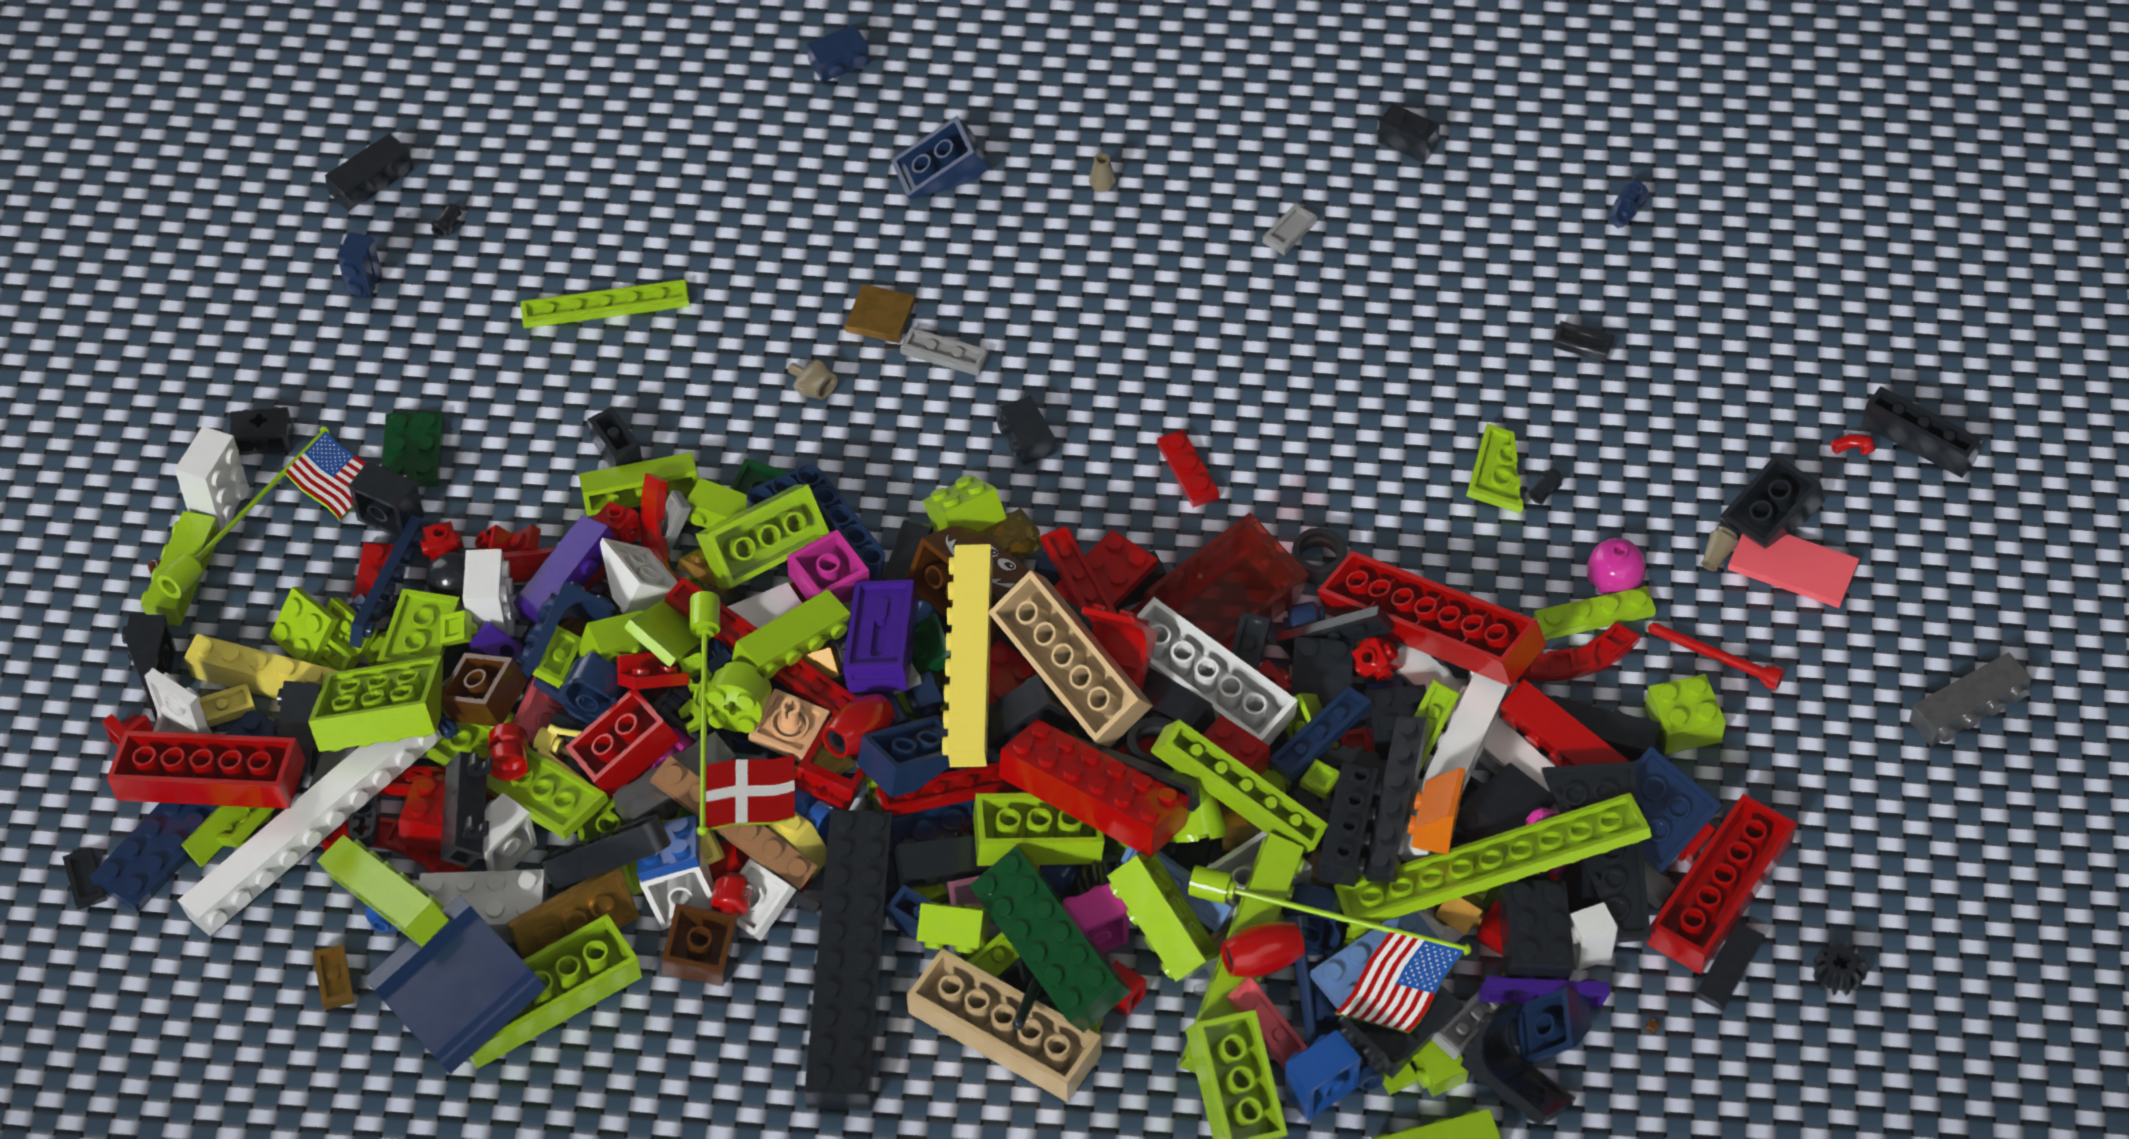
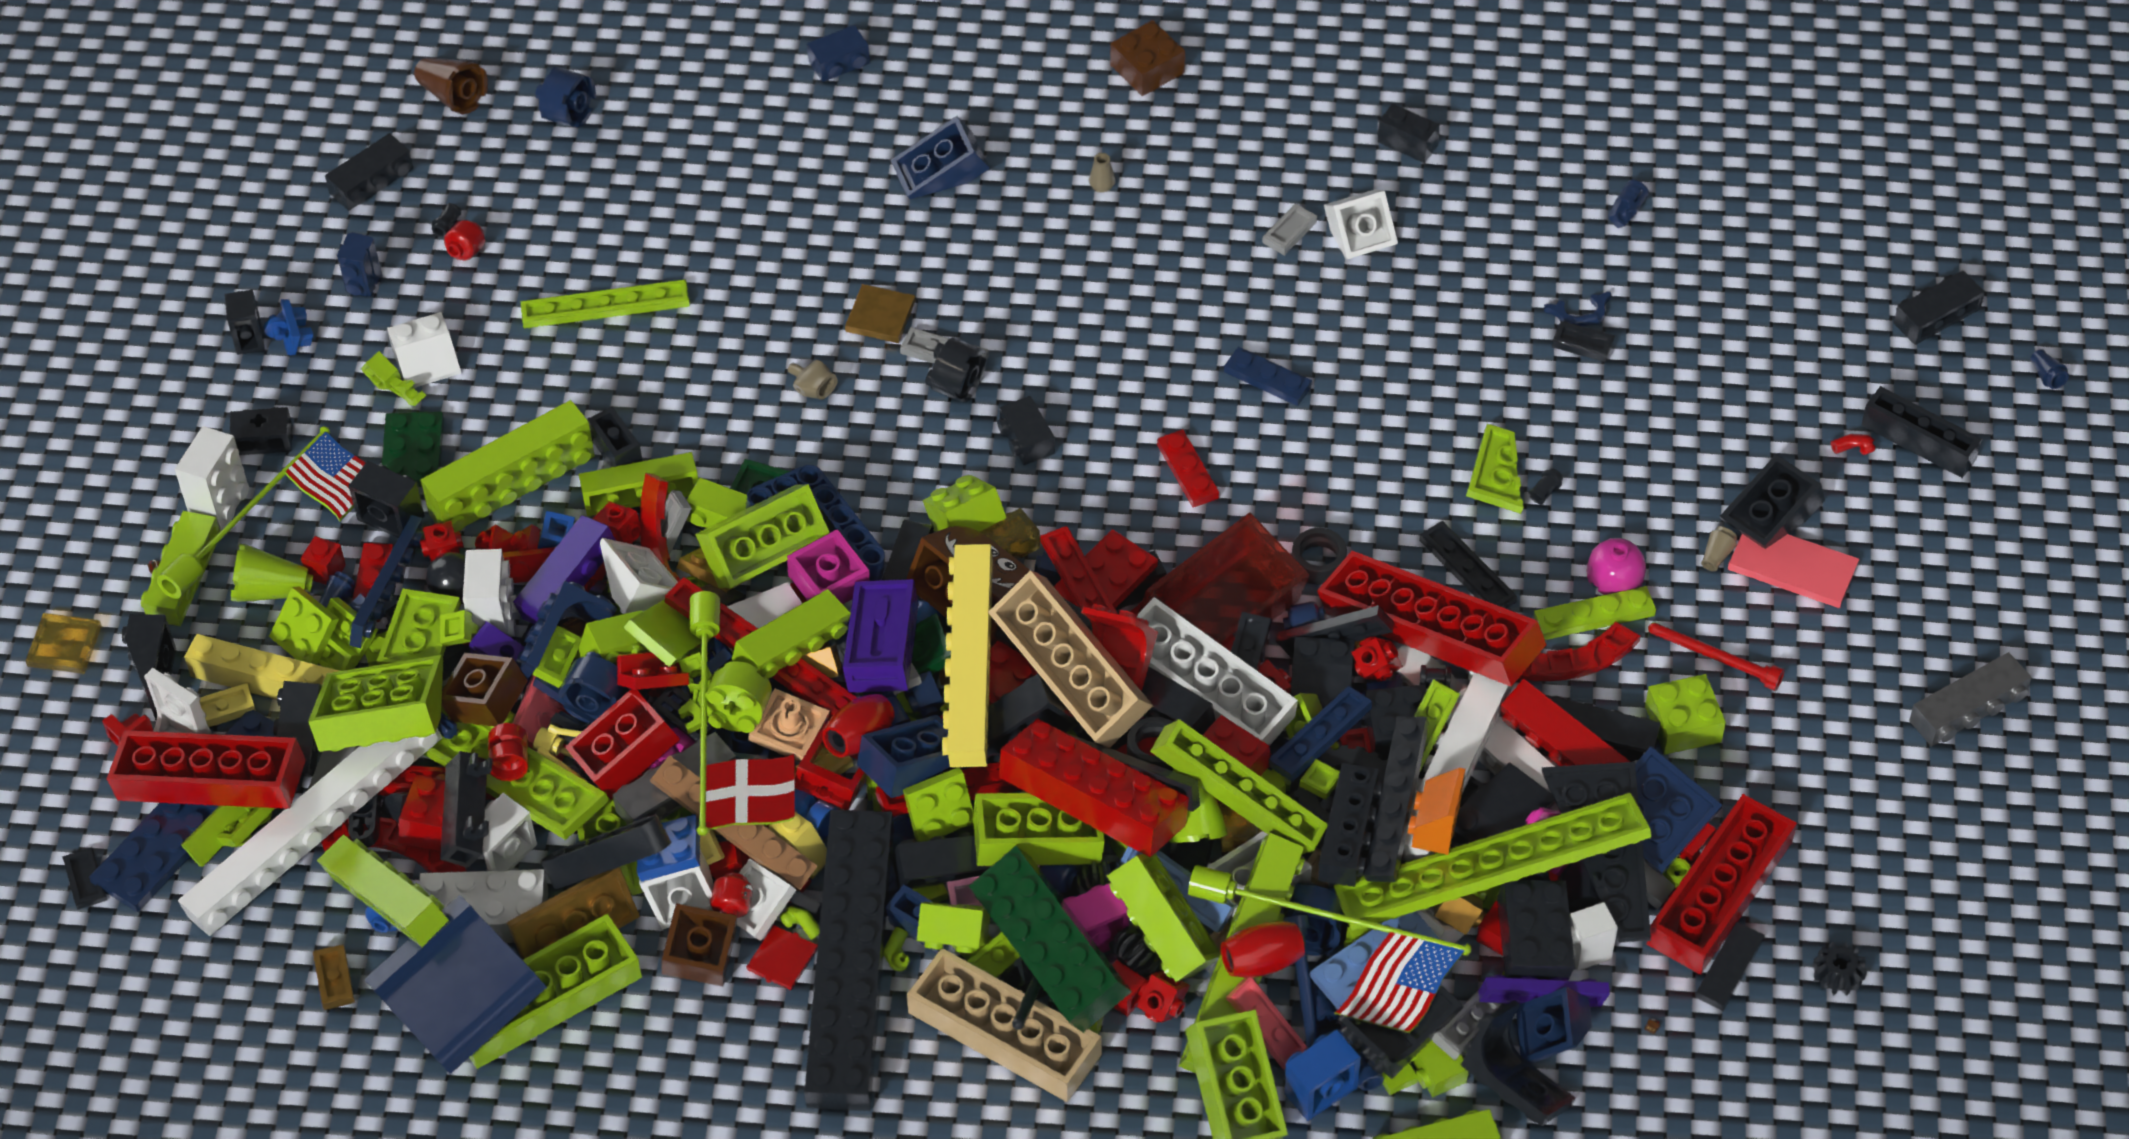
none -> clear yellow tile [25,613,102,674]
none -> black brick [225,290,265,355]
none -> lime cone [231,543,314,602]
none -> blue hips [263,299,313,355]
none -> red brick [301,536,346,585]
none -> dark blue cone [319,571,356,608]
none -> lime piece [361,351,426,406]
none -> black tile [381,791,409,823]
none -> white slope [387,312,461,388]
none -> reddish brown cone [414,58,488,114]
none -> lime brick [421,400,595,532]
none -> red head [444,220,485,261]
none -> dark blue brick [535,67,596,127]
none -> blue brick [537,511,575,549]
none -> red piece [746,925,818,990]
none -> lime arm [780,906,820,940]
none -> lime arm [884,927,910,971]
none -> lime plate [903,767,974,842]
none -> black brick [925,338,987,403]
none -> black gear [1109,927,1162,978]
none -> reddish brown brick [1110,20,1185,97]
none -> red brick [1136,970,1190,1023]
none -> dark blue plate [1224,347,1312,406]
none -> white slope [1324,190,1398,259]
none -> black tile [1419,520,1517,609]
none -> black bush [1419,665,1451,689]
none -> dark blue helmet [1544,291,1611,327]
none -> lime plate [1662,858,1692,889]
none -> black brick [1894,270,1985,345]
none -> dark blue cone [2030,349,2069,389]

